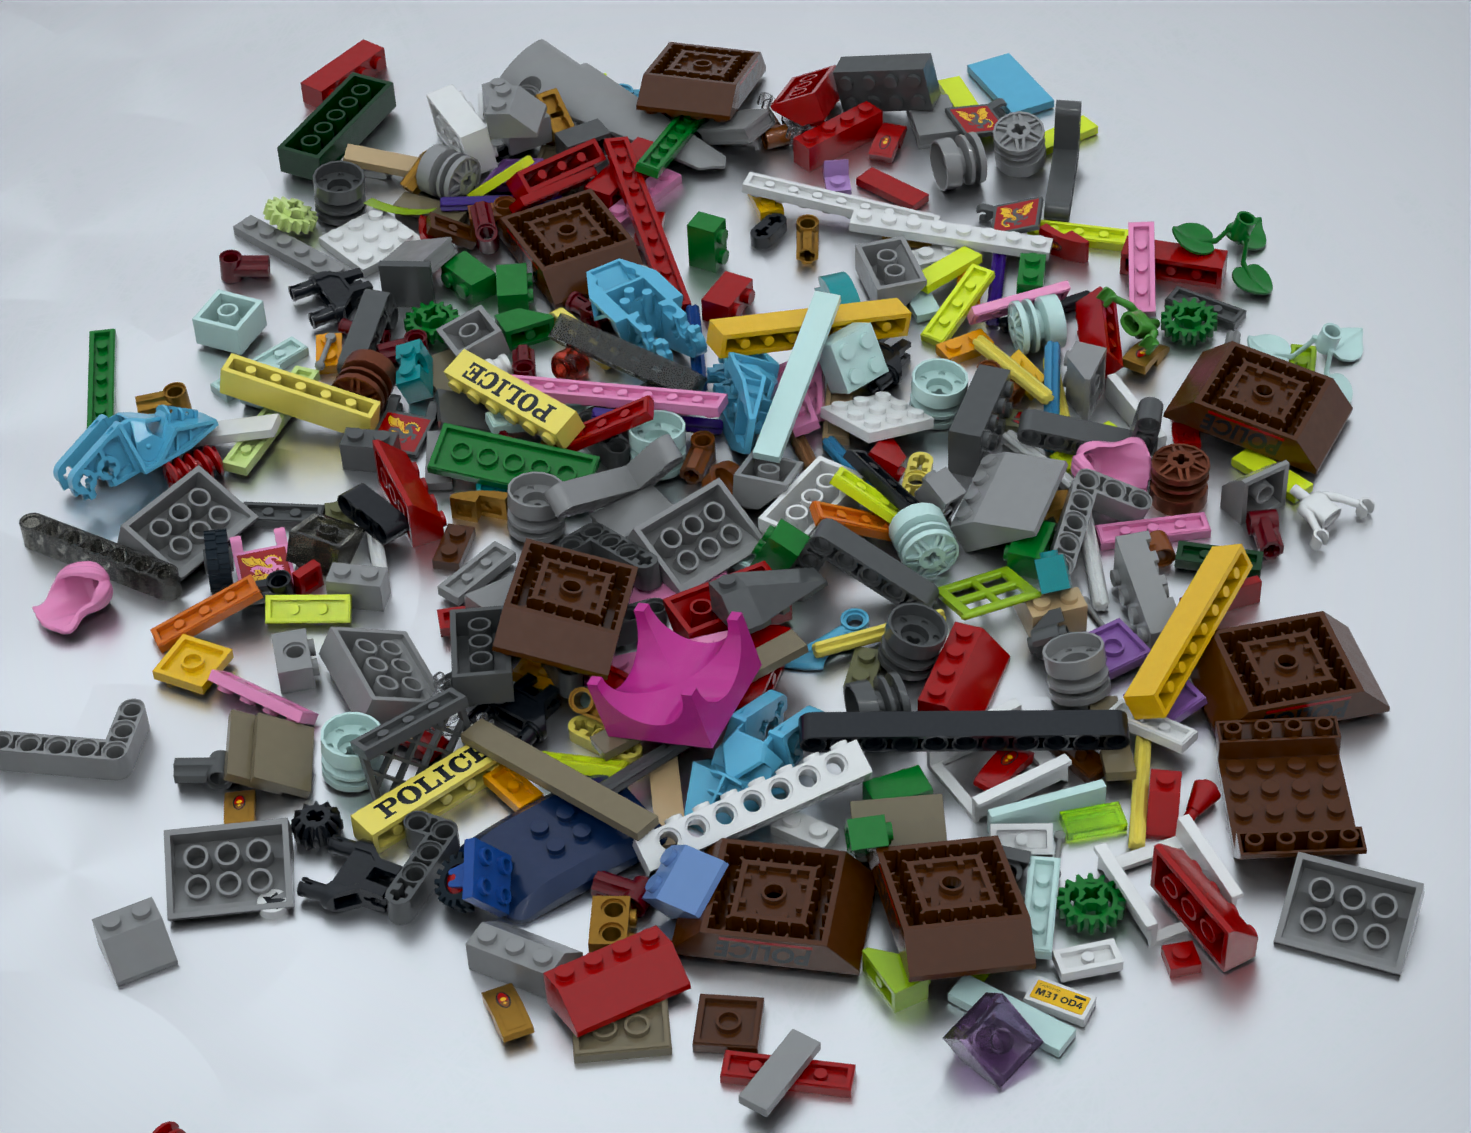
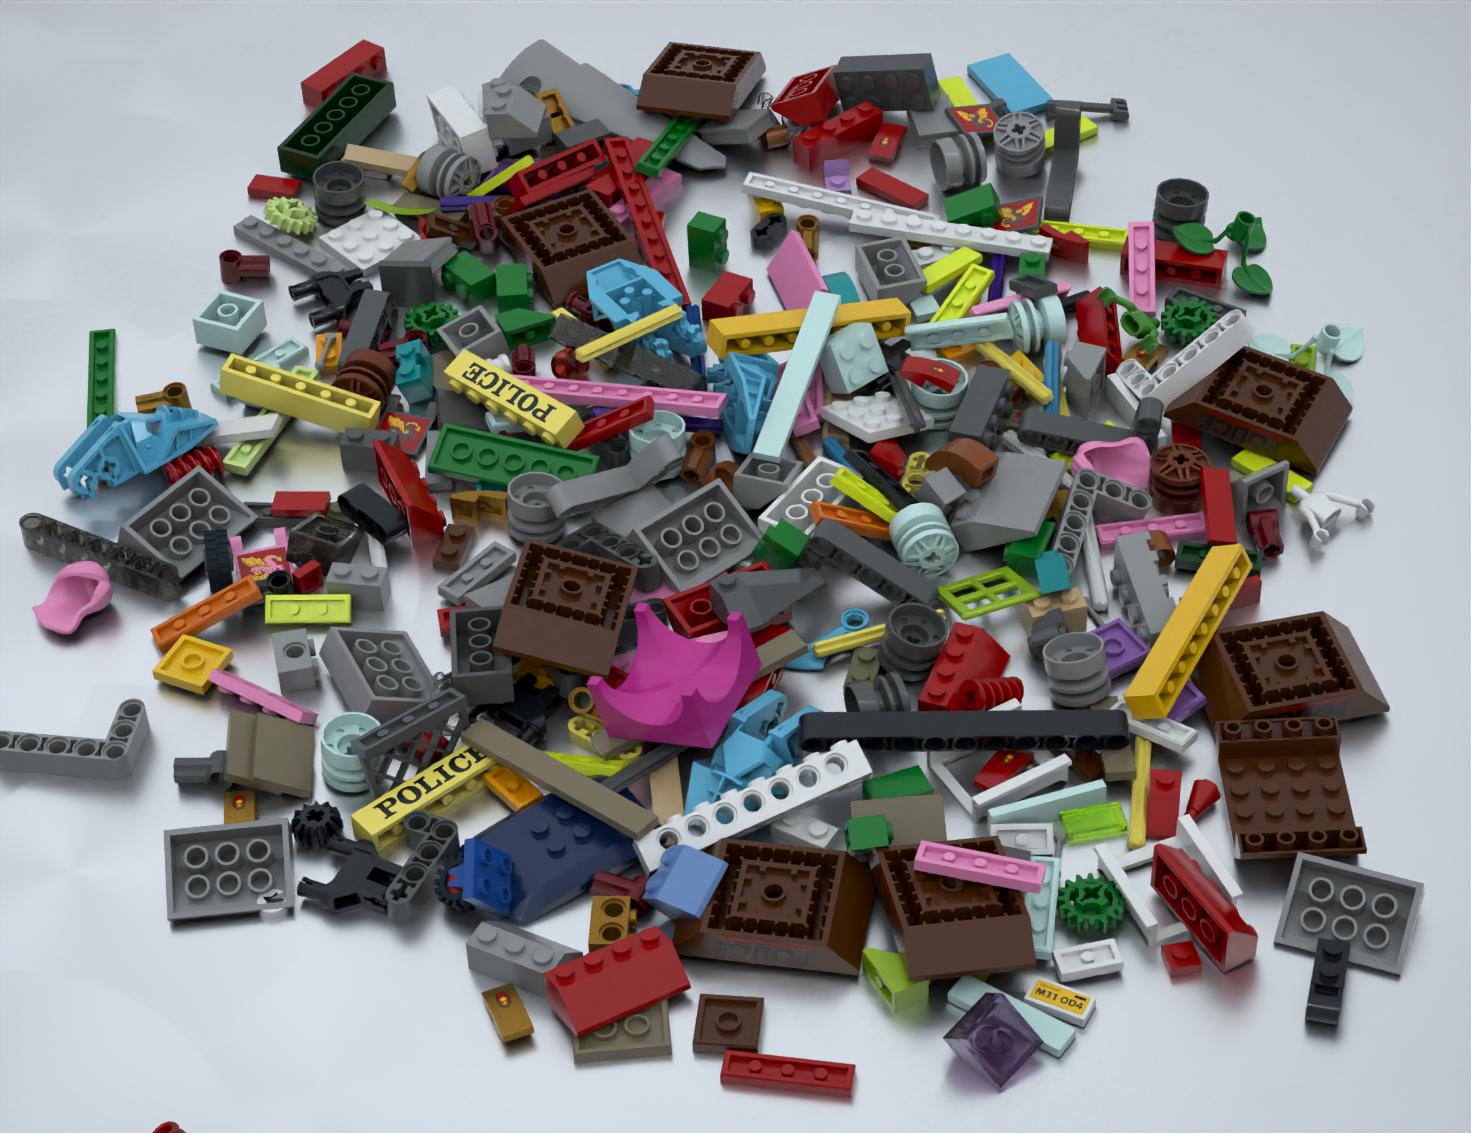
light grey slope [92,897,178,987] -> none
light grey tile [739,1029,821,1117] -> none
none -> red tile [247,174,302,200]
none -> red tile [271,491,331,517]
none -> light yellow axle [575,304,682,363]
none -> bright pink tile [766,229,829,310]
none -> dark grey axle [889,371,926,432]
none -> red slope [899,356,961,393]
none -> light aqua tile [904,313,1014,351]
none -> bright pink plate [914,840,1047,894]
none -> dark orange arch [924,438,999,489]
none -> green brick [944,183,1003,227]
none -> red piece [959,676,1024,711]
none -> dark grey tile [1009,273,1058,300]
none -> dark grey hinge [1045,98,1129,121]
none -> white beam [1116,310,1256,412]
none -> dark grey wheel [1152,178,1209,243]
none -> red tile [1199,467,1237,546]
none -> black plate [1305,938,1351,1026]

